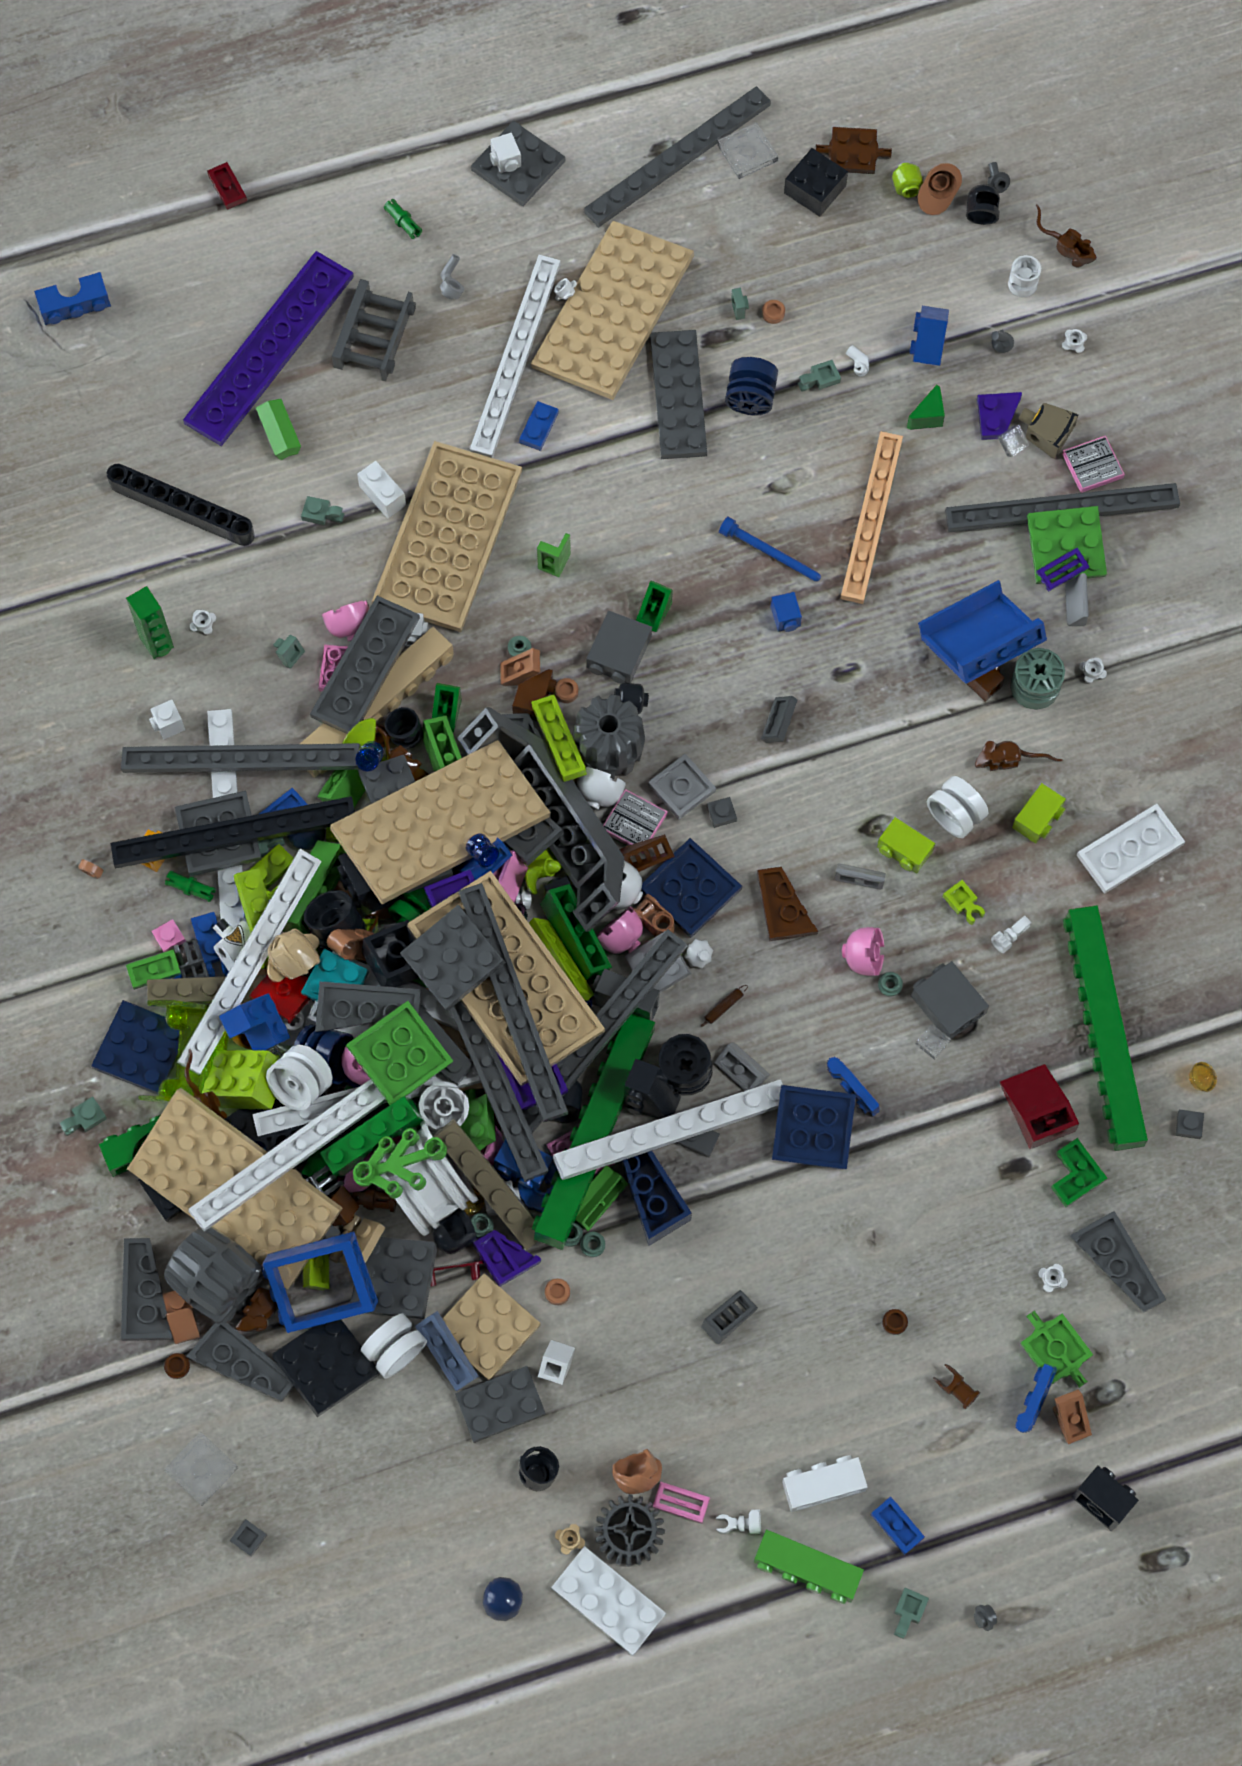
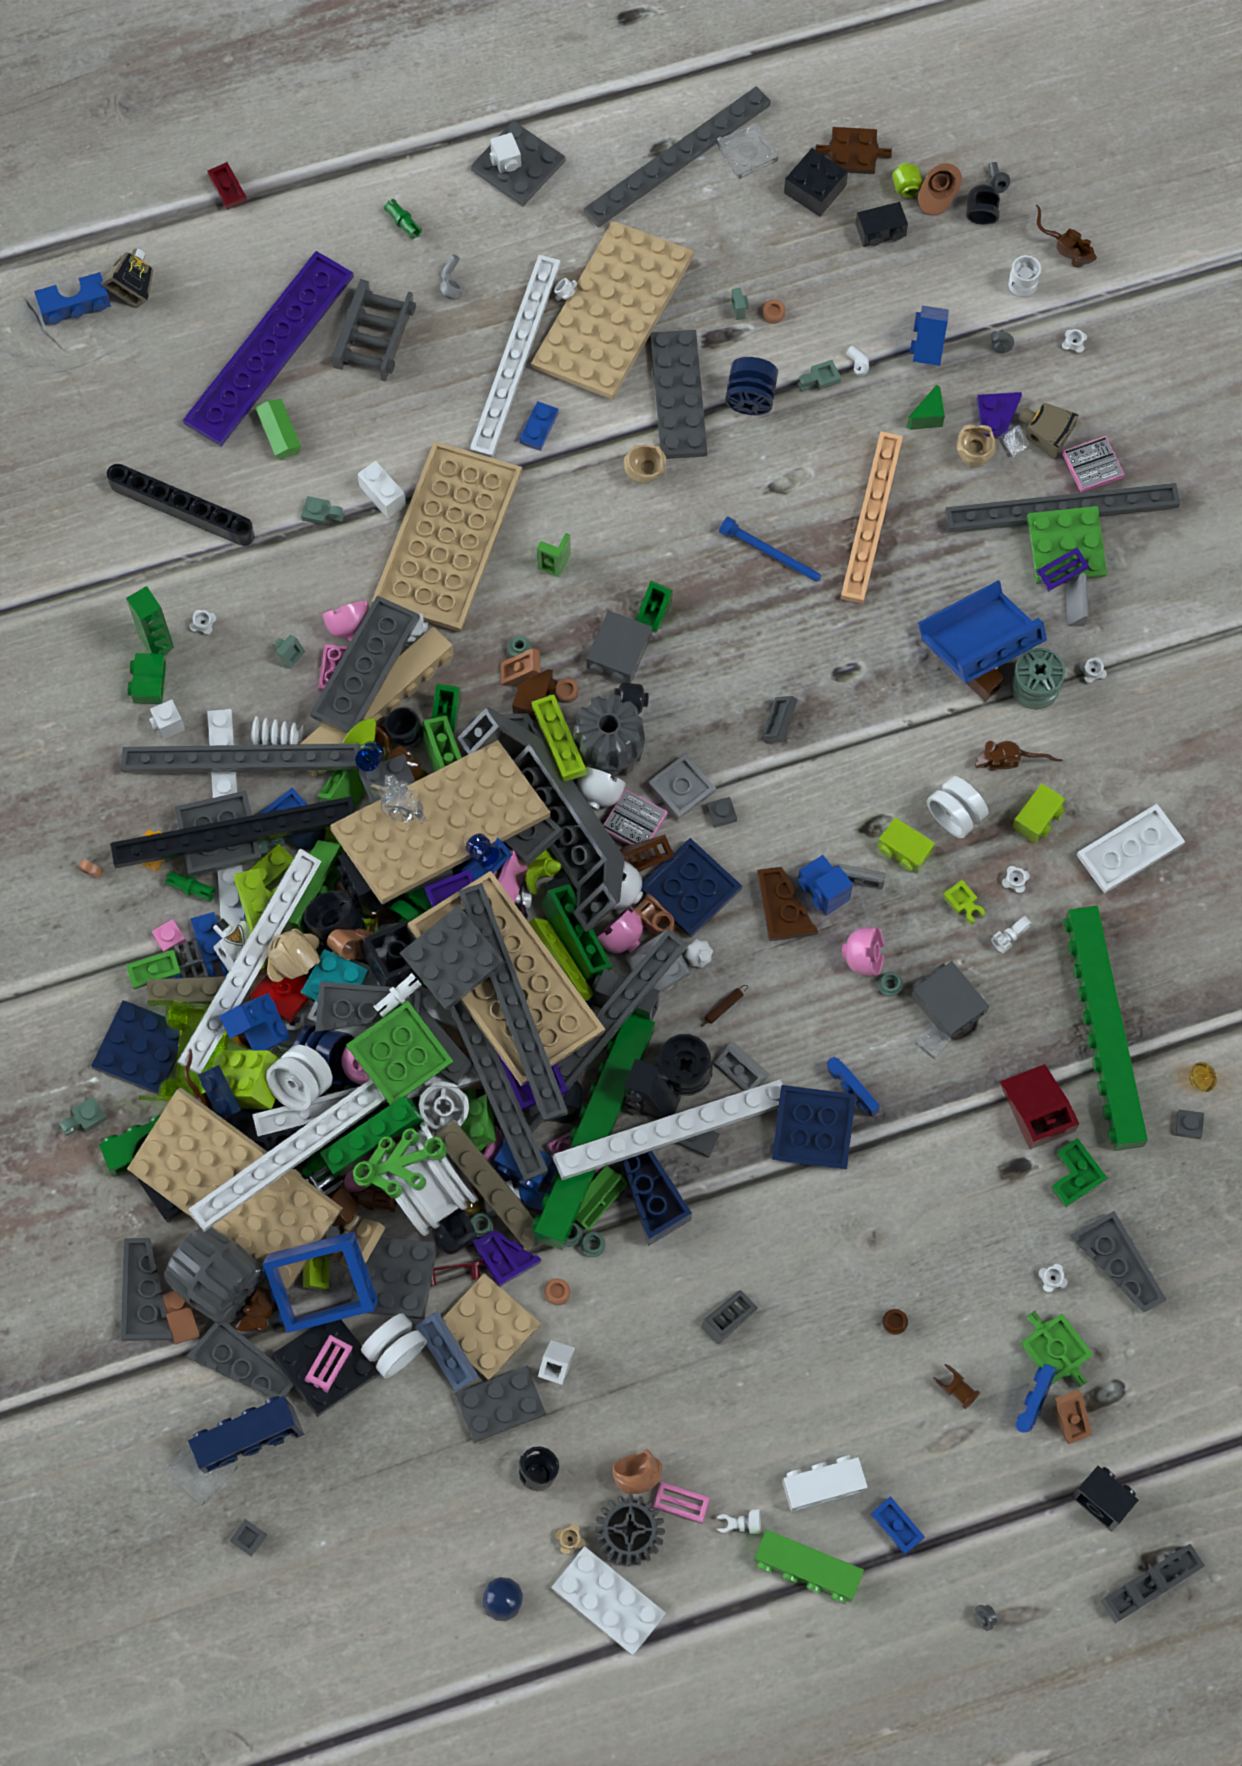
reddish brown plate [164,1353,190,1379] -> none
blue brick [771,592,802,632] -> none
sand green plate [894,1587,929,1639] -> none
none -> torso [101,249,153,308]
none -> green brick [127,653,166,704]
none -> dark blue wedge [188,1396,305,1474]
none -> dark blue plate [198,1065,241,1119]
none -> white piece [251,716,303,745]
none -> bright pink tile [305,1335,352,1393]
none -> clear hair [370,774,426,824]
none -> white pin [373,973,422,1018]
none -> tan hair [624,444,666,484]
none -> blue brick [797,855,853,916]
none -> black brick [855,202,908,247]
none -> tan hair [956,425,996,468]
none -> white plate [1002,866,1030,893]
none -> dark grey slope [1101,1544,1205,1624]

